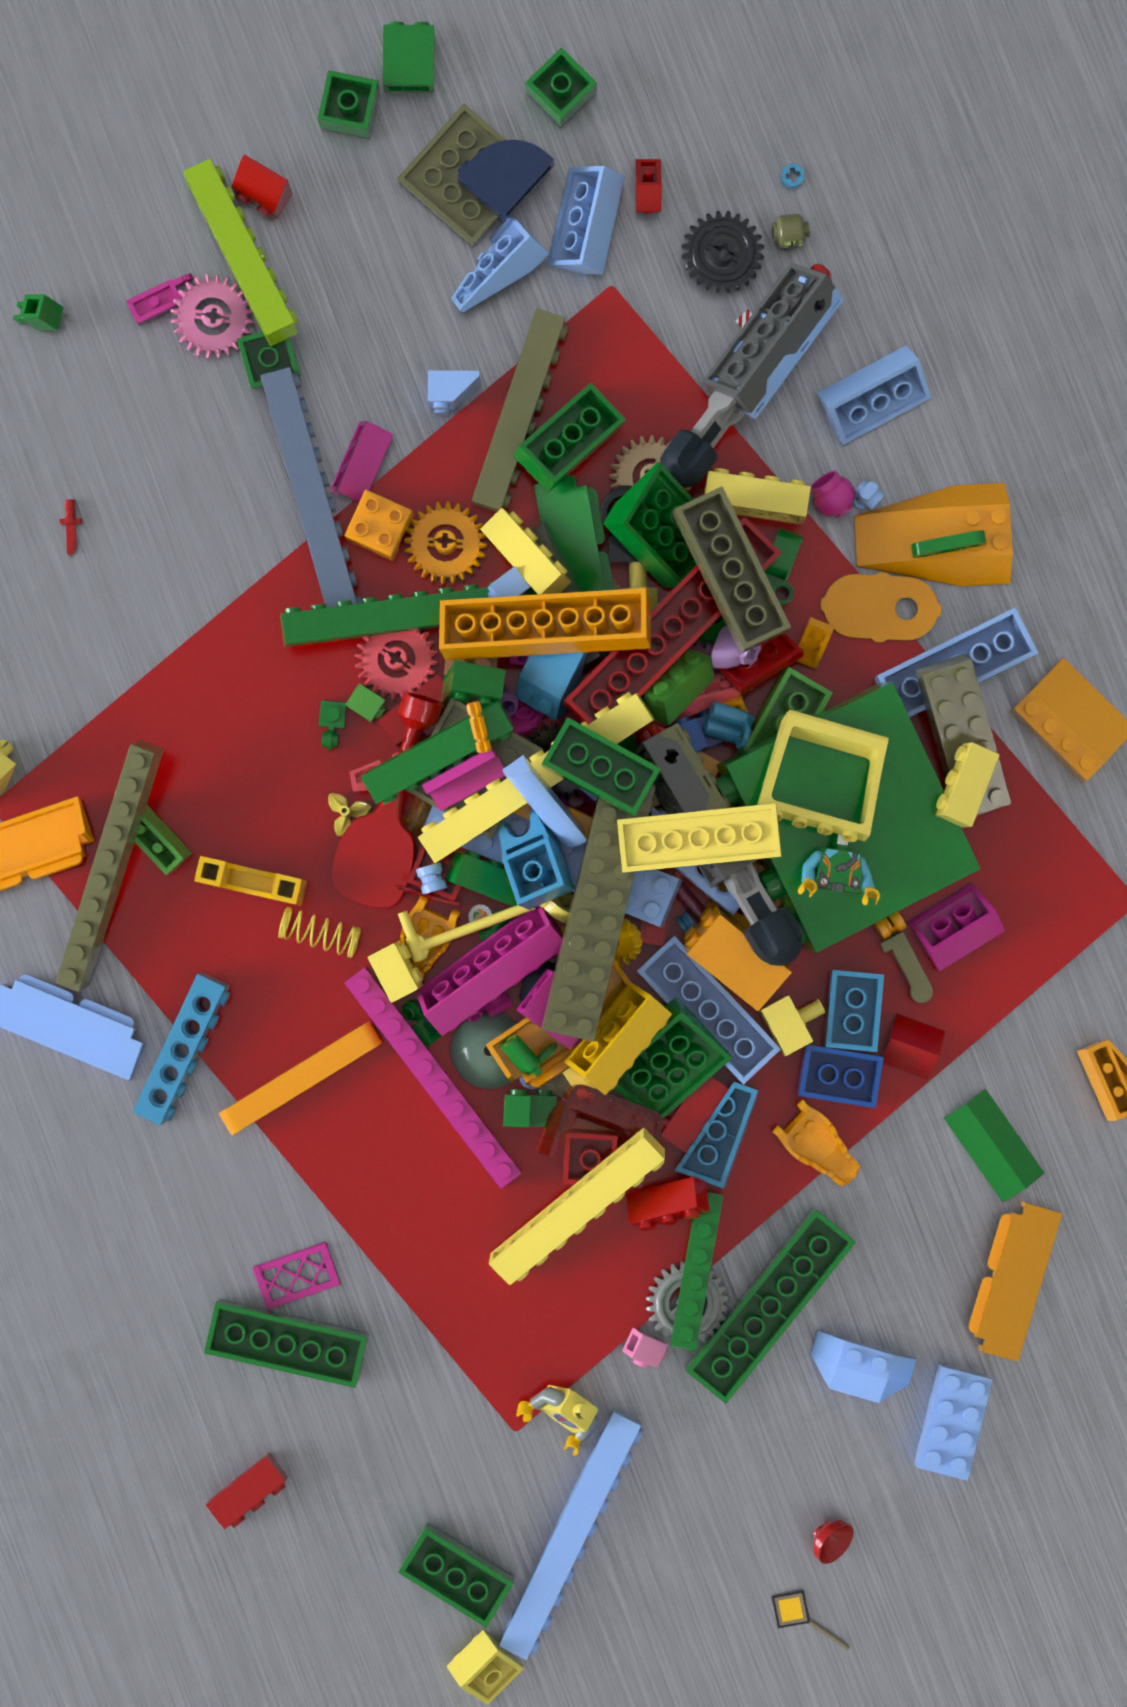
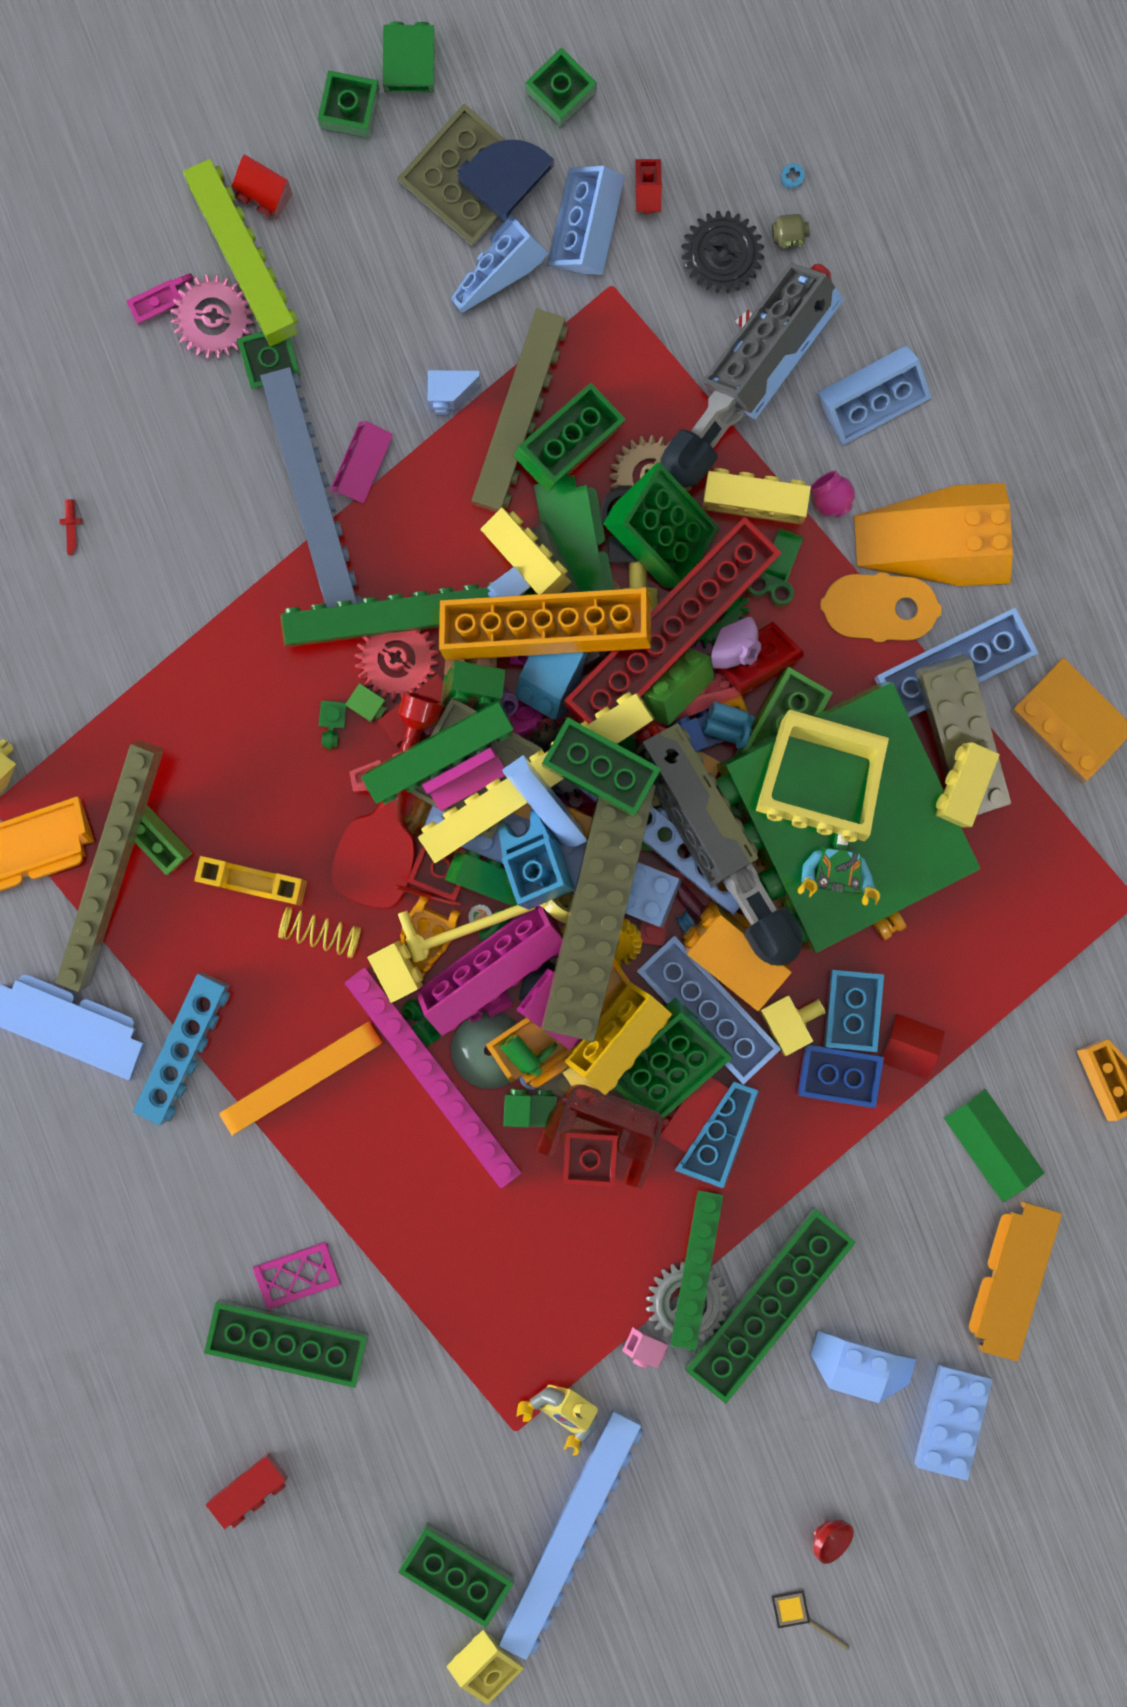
green brick [13,294,64,331] -> none
light yellow plant [328,793,372,837] -> none
light orange piece [344,489,414,562] -> none
light orange gear [404,501,487,585] -> none
light blue wheel [416,863,447,895] -> none
light orange axle [466,701,491,753] -> none
light yellow brick [489,1128,665,1285] -> none
light yellow plate [617,803,782,873] -> none
red brick [626,1177,710,1231] -> none
olive brick [672,486,791,654] -> none
light orange animal [772,1100,861,1187] -> none
light orange tile [797,617,834,669] -> none
light blue plate [853,480,886,510] -> none
olive leg [878,932,933,1003] -> none
dark pink slope [908,882,1005,971] -> none
green beam [911,530,987,558] -> none

